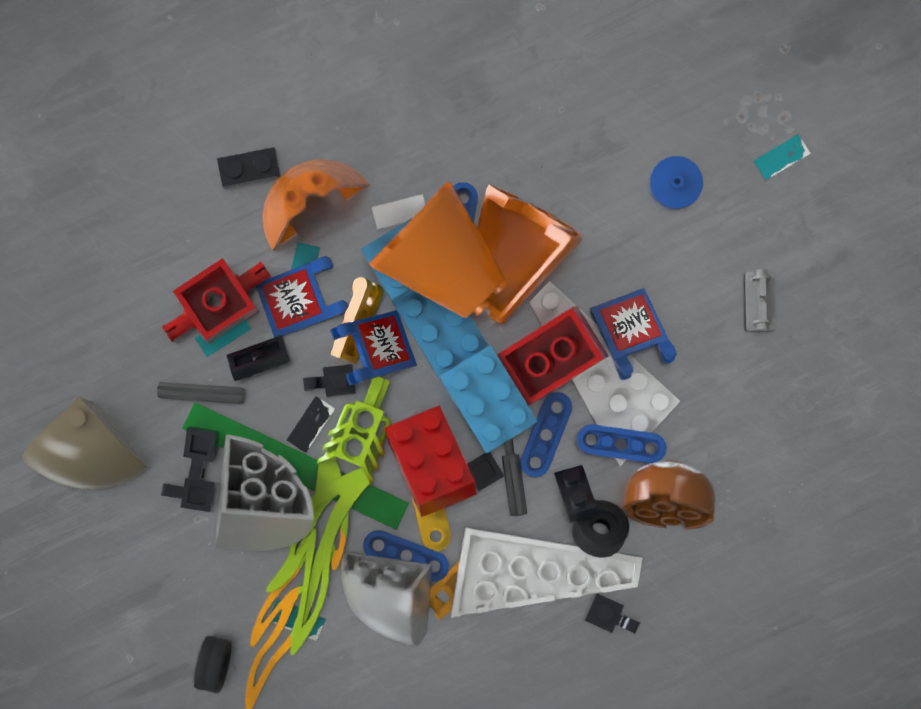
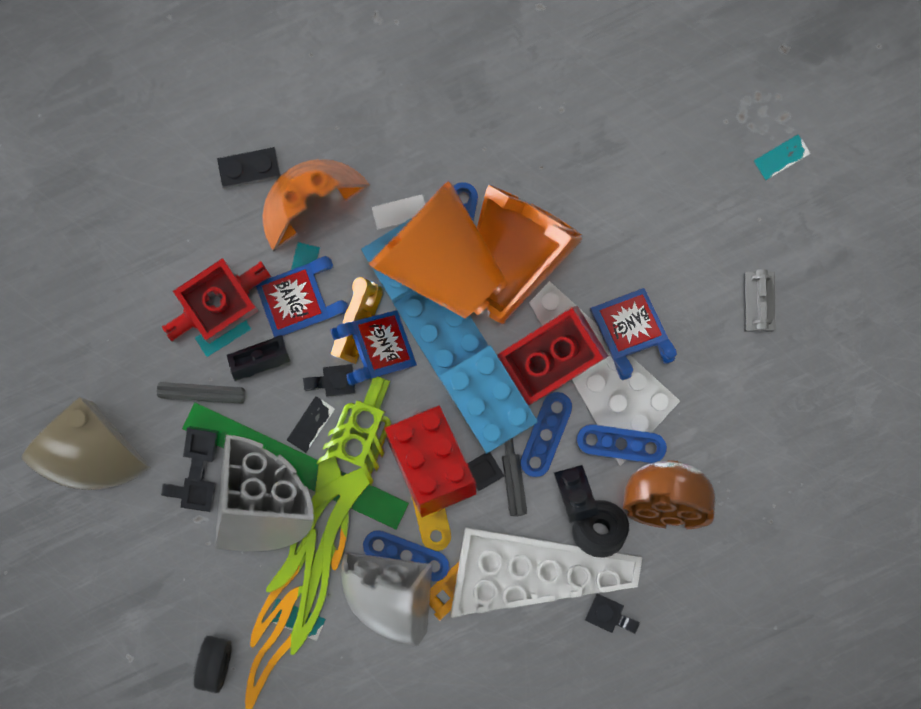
blue piece [650,156,703,209] -> none

